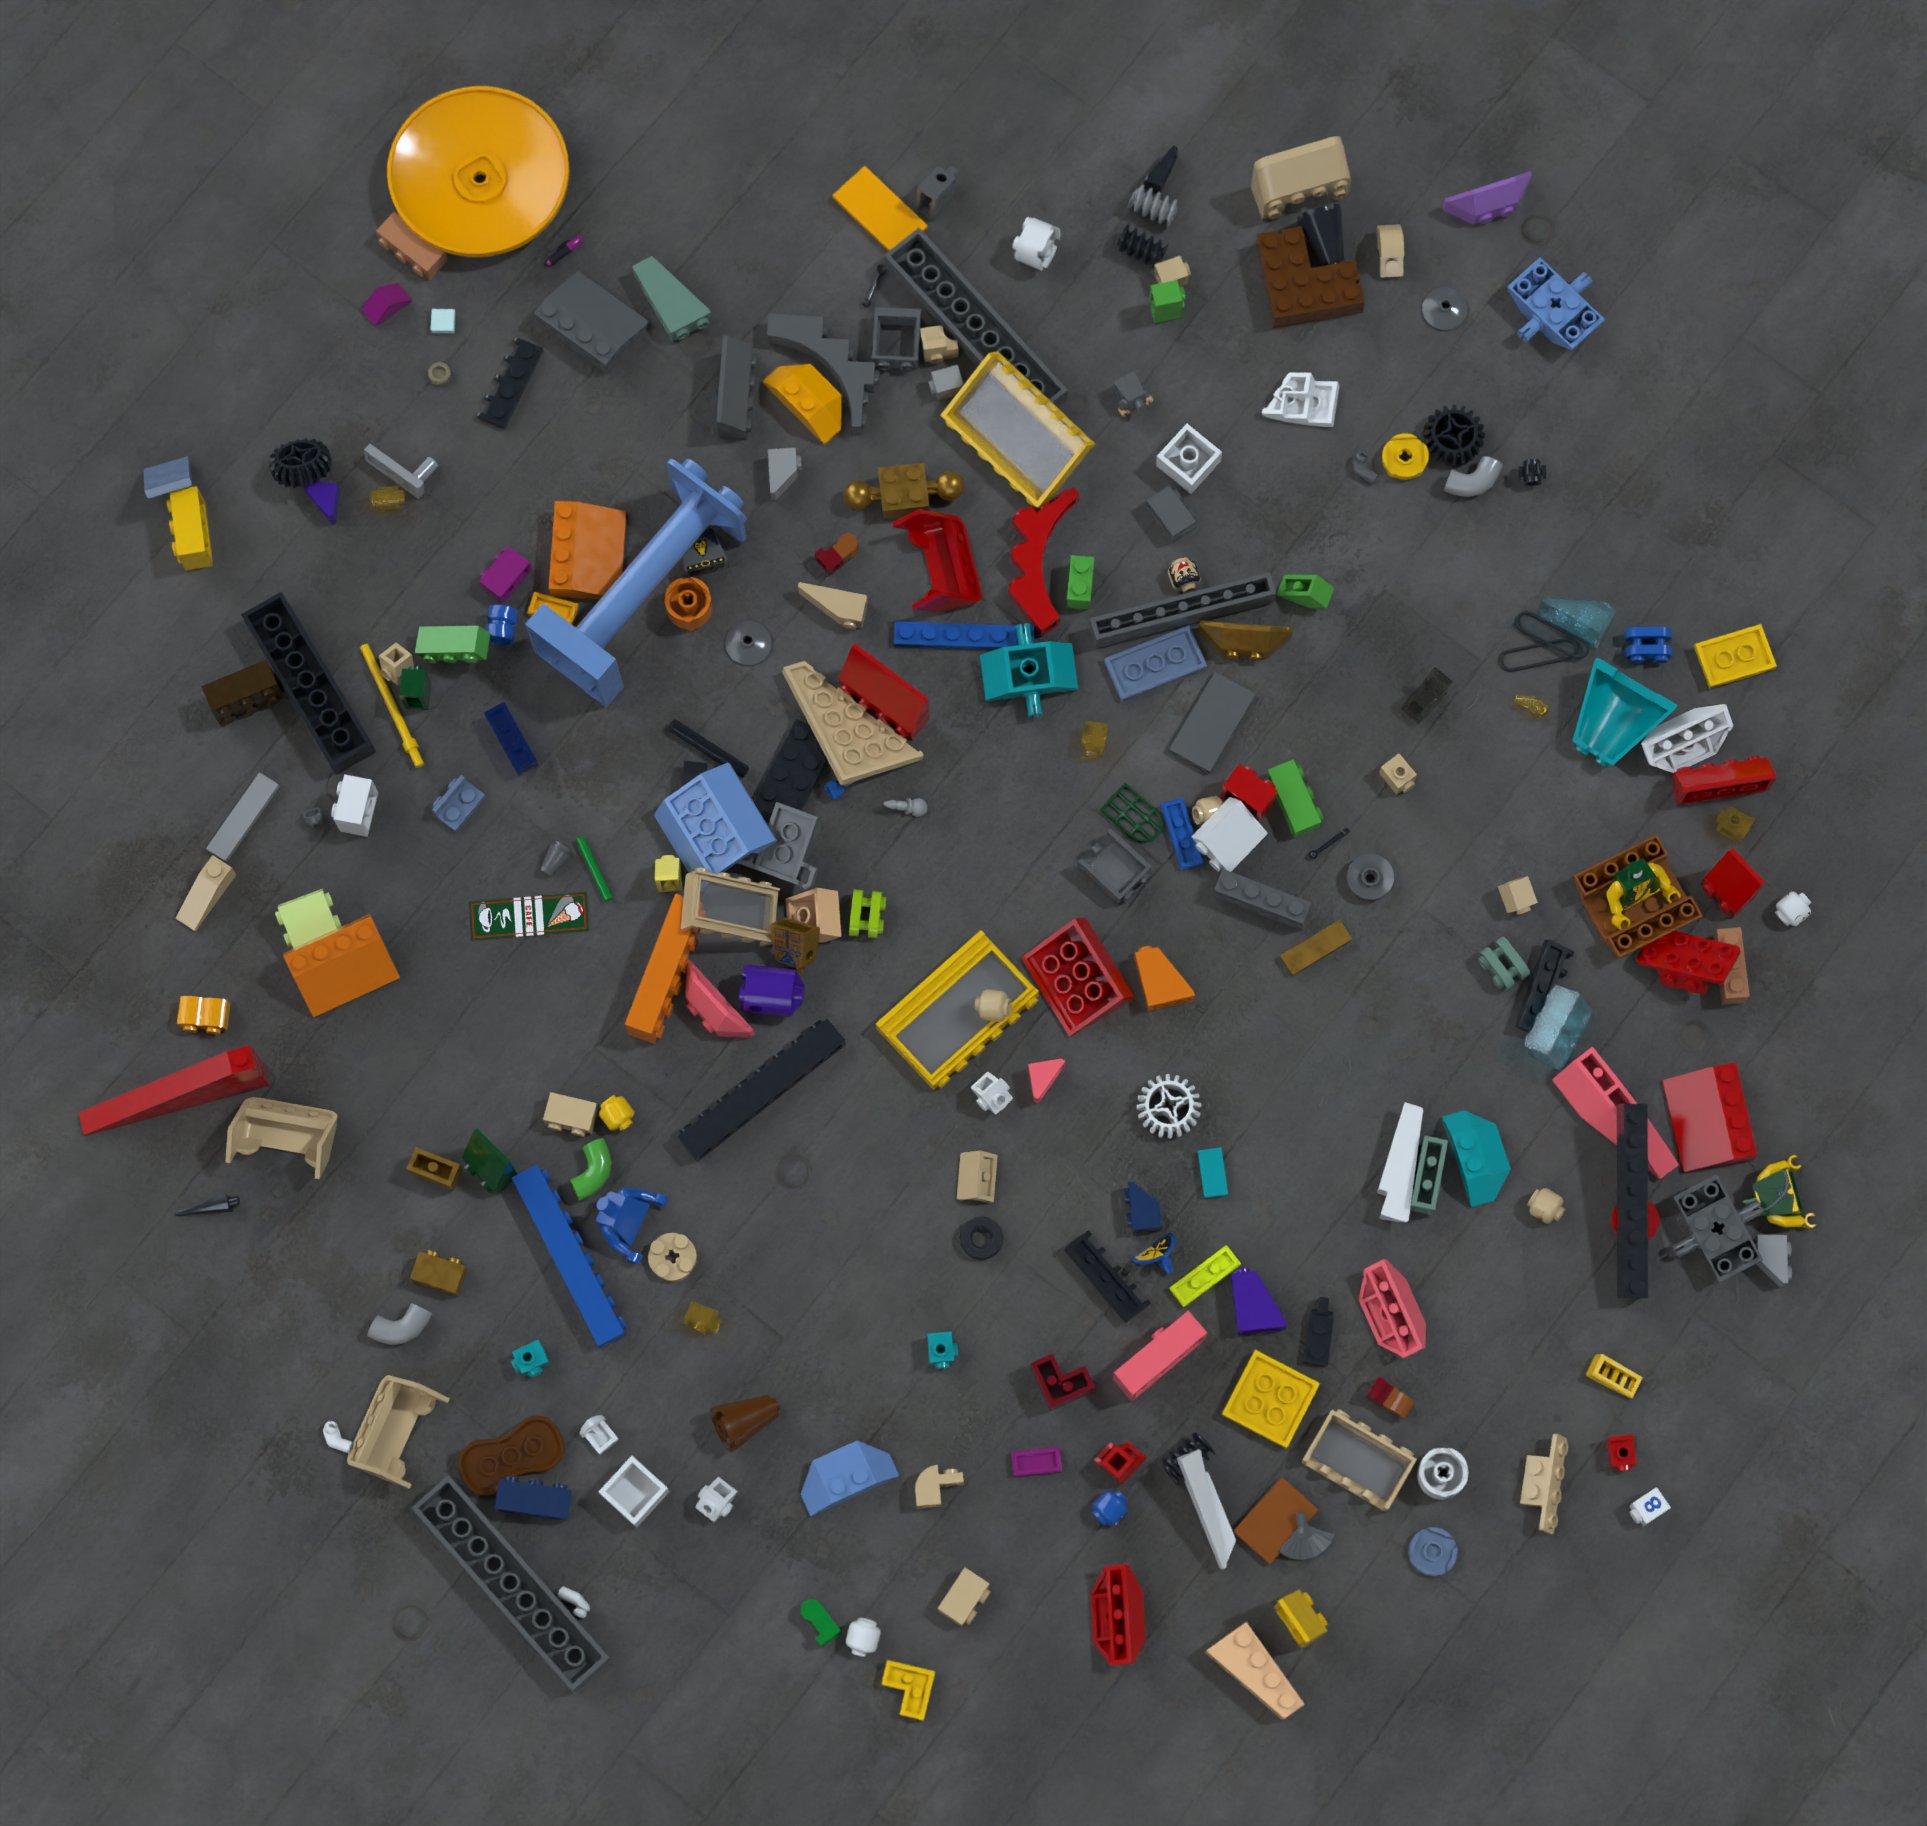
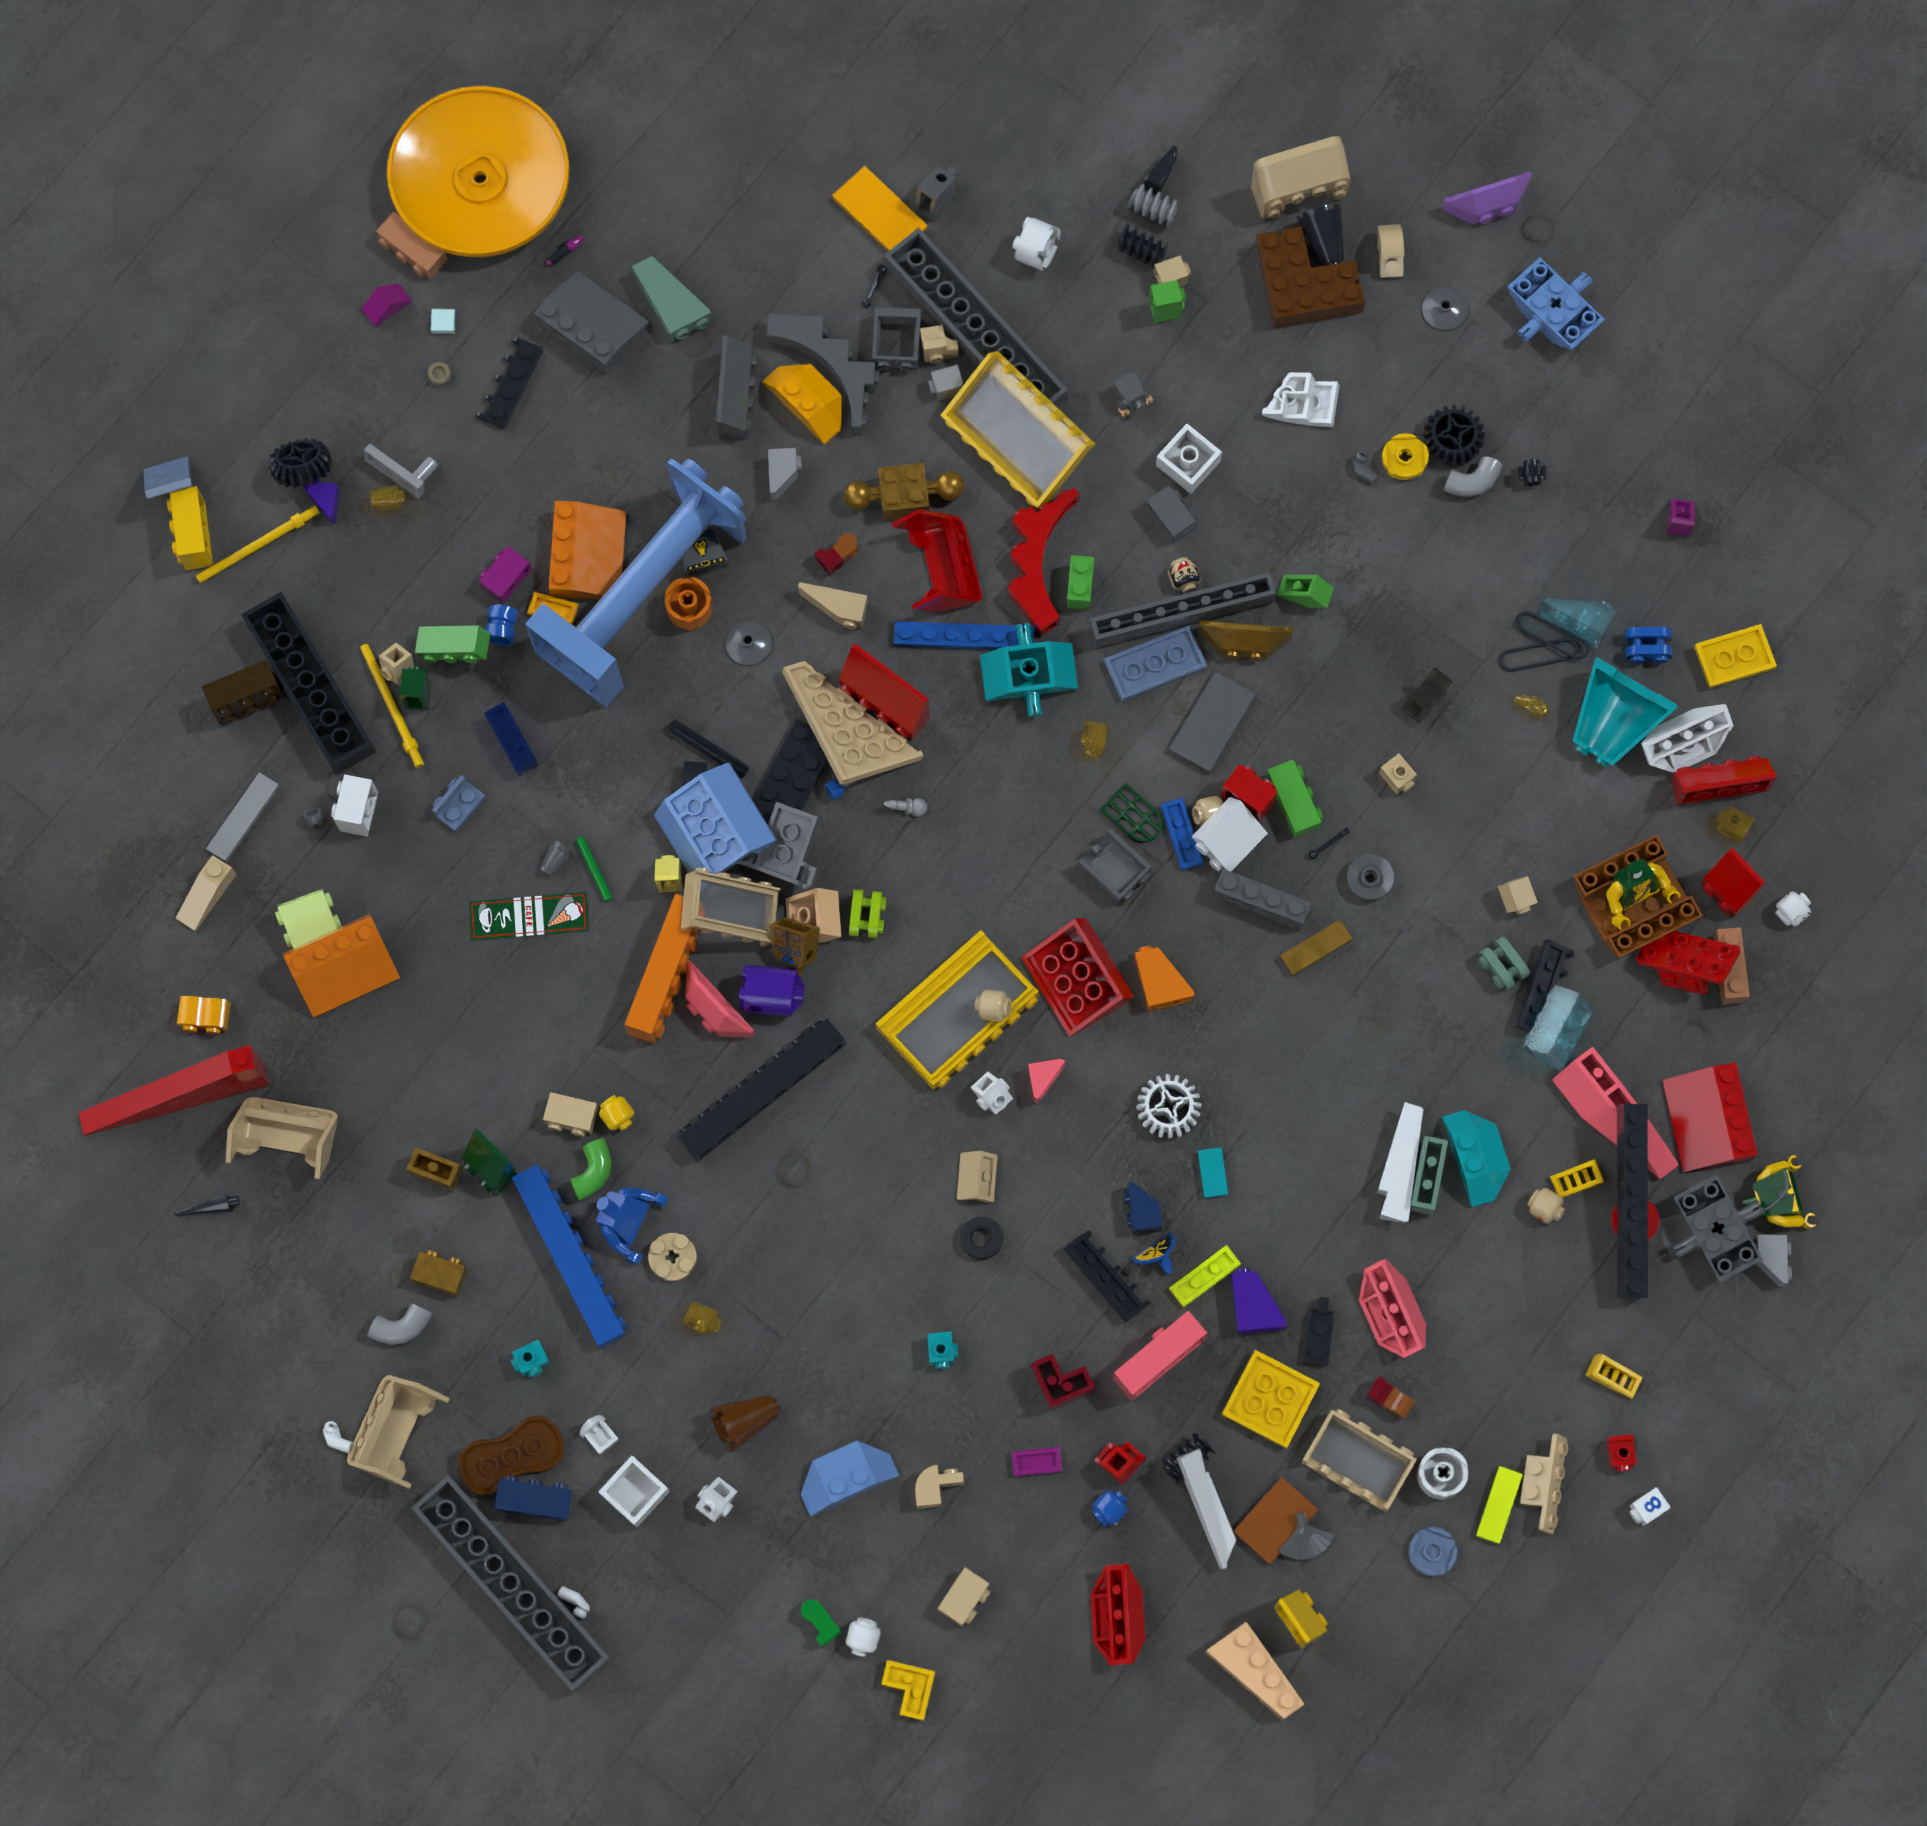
none -> yellow bar [196,506,320,583]
none -> neon yellow tile [1476,1466,1523,1544]
none -> yellow slope [1550,1159,1605,1198]
none -> magenta slope [1666,498,1695,536]

